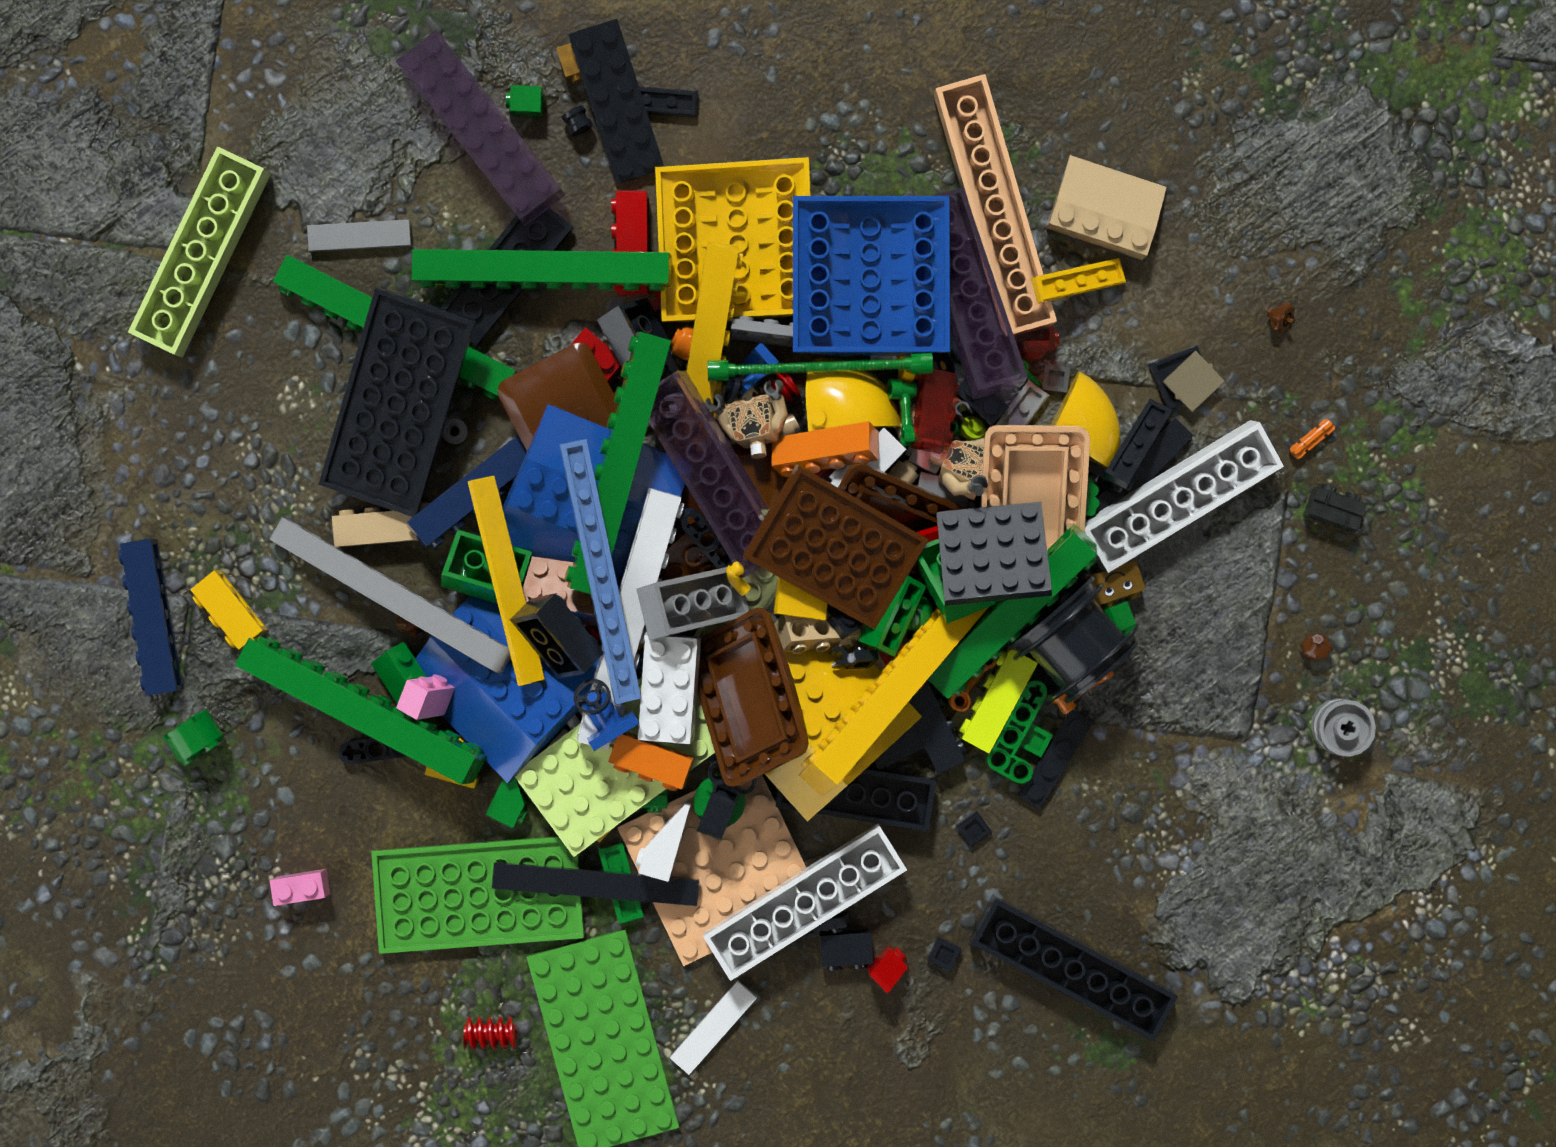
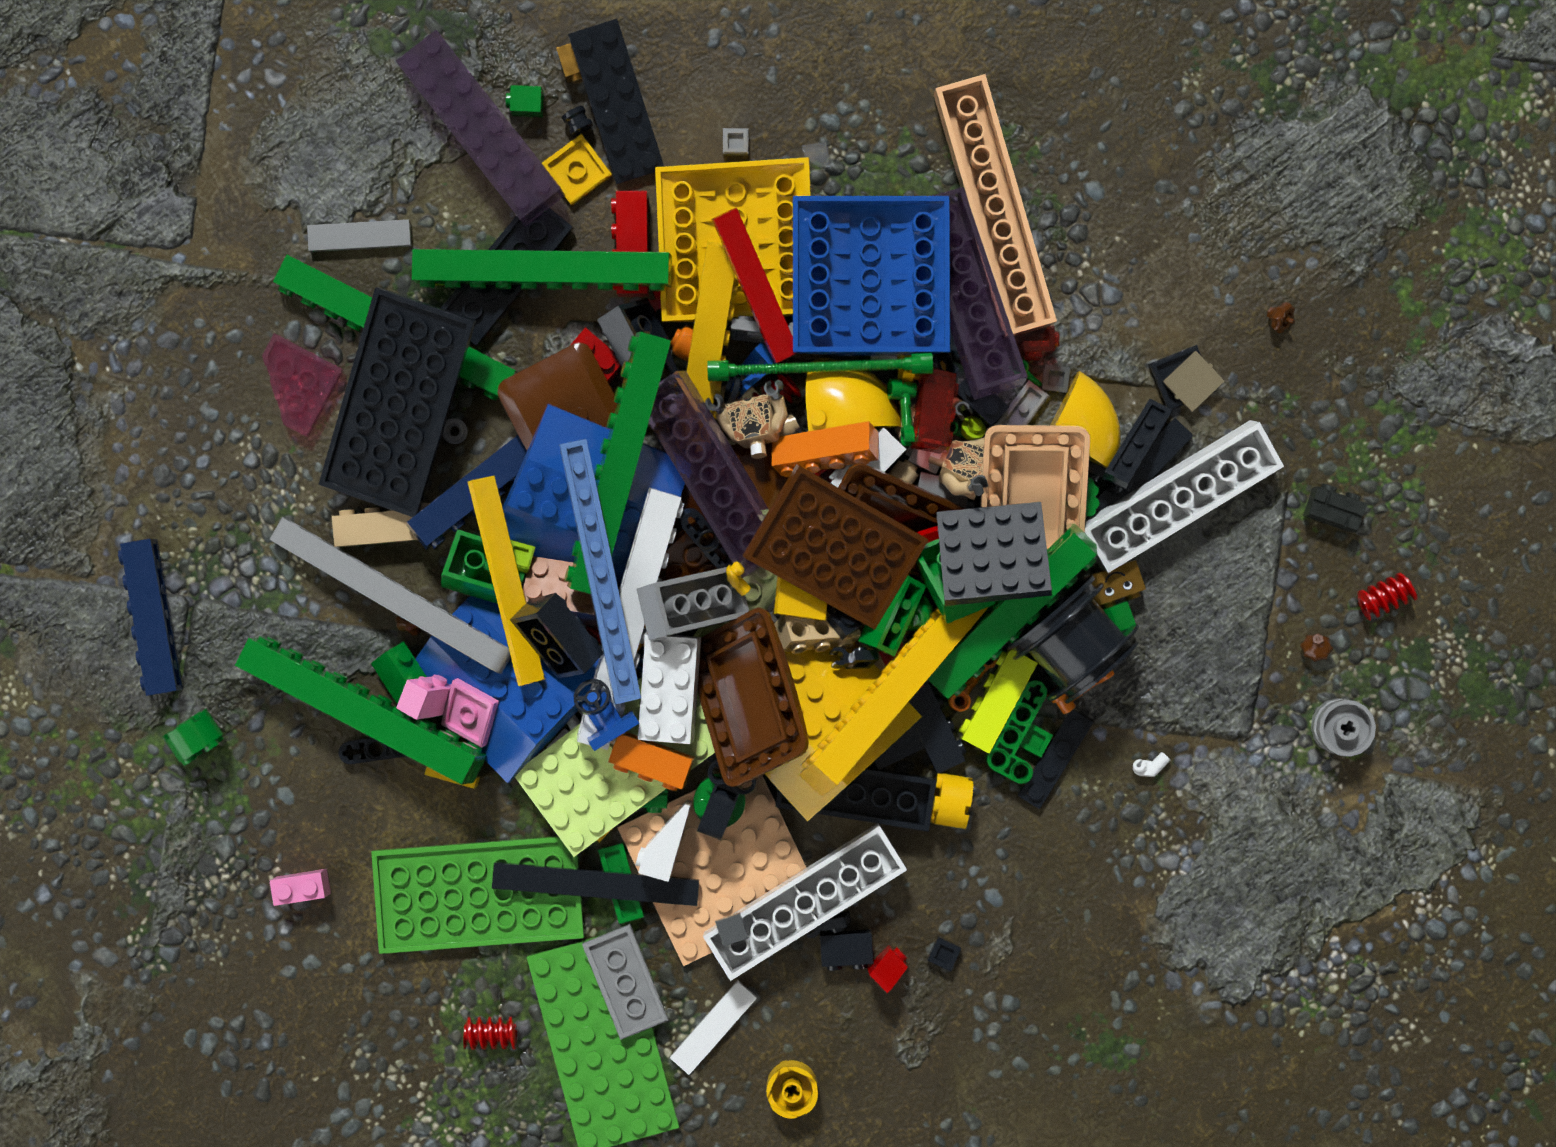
yellowish green brick [128,146,271,358] -> none
yellow brick [190,570,268,650] -> none
green slope [485,778,528,828] -> none
black tile [639,86,698,118] -> none
black tile [956,810,992,847] -> none
black brick [969,894,1178,1042] -> none
yellow tile [1031,258,1126,304] -> none
tan slope [1046,155,1167,260] -> none
orange axle [1289,419,1335,460] -> none
none -> clear pink plate [262,333,344,437]
none -> bright pink tile [441,678,499,748]
none -> lime tile [511,540,535,573]
none -> yellow tile [541,133,612,206]
none -> light grey tile [582,924,669,1040]
none -> red tile [711,208,796,363]
none -> dark grey tile [715,912,748,947]
none -> light grey tile [723,128,749,156]
none -> yellow brick [766,1060,818,1119]
none -> clear tile [801,142,830,169]
none -> yellow brick [930,773,973,829]
none -> white arm [1133,752,1171,777]
none -> red piece [1357,573,1418,621]

